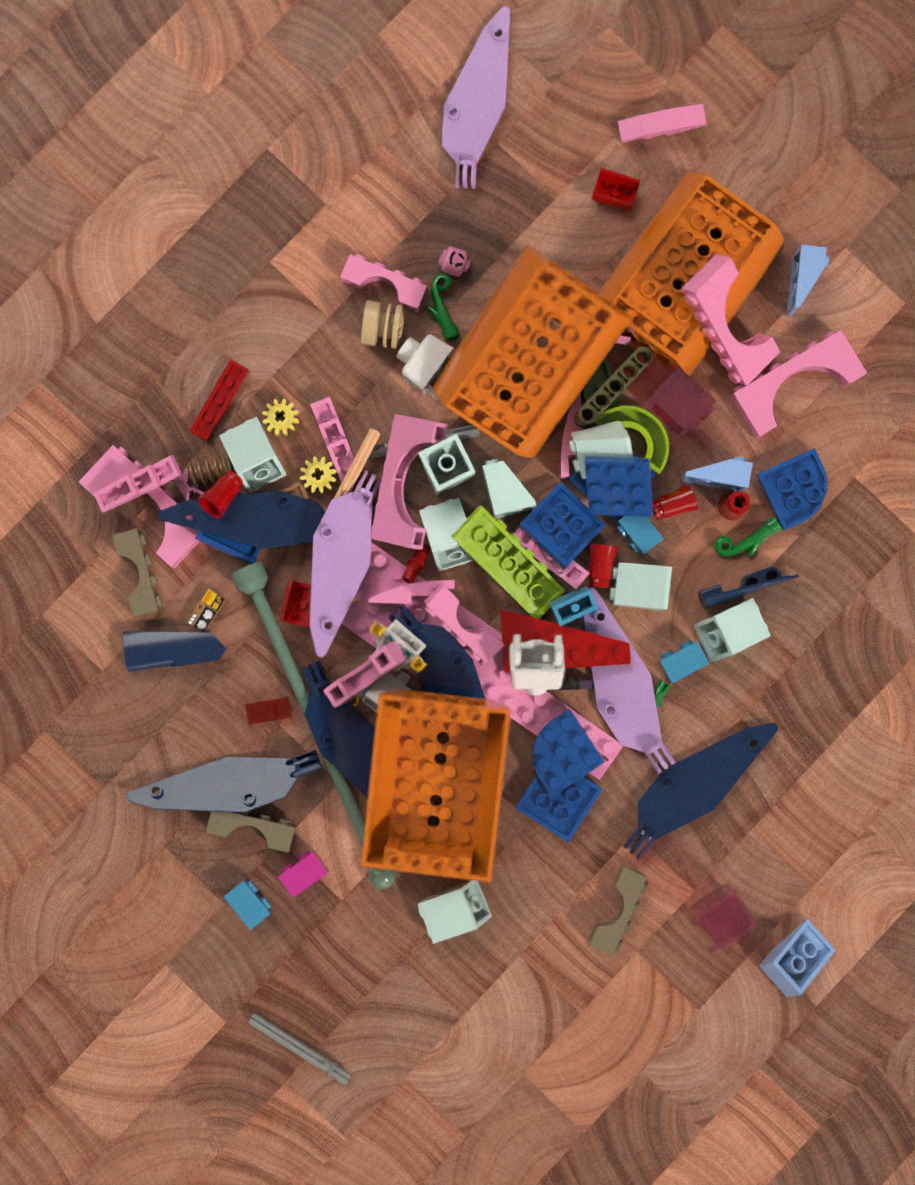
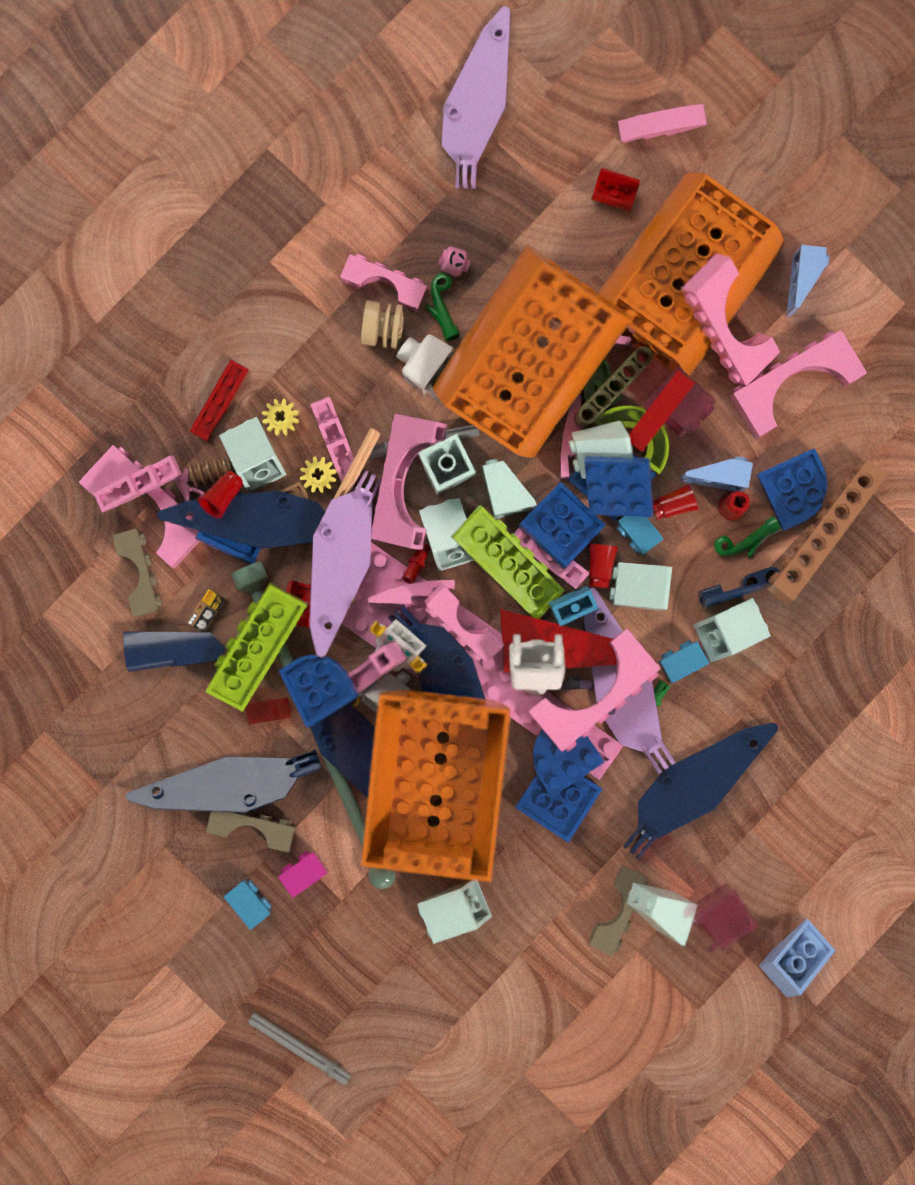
none -> lime plate [205,583,307,712]
none -> blue plate [279,655,359,727]
none -> bright pink arch [528,629,661,752]
none -> light aqua slope [627,883,698,946]
none -> red tile [629,370,695,451]
none -> nougat brick [767,459,888,605]

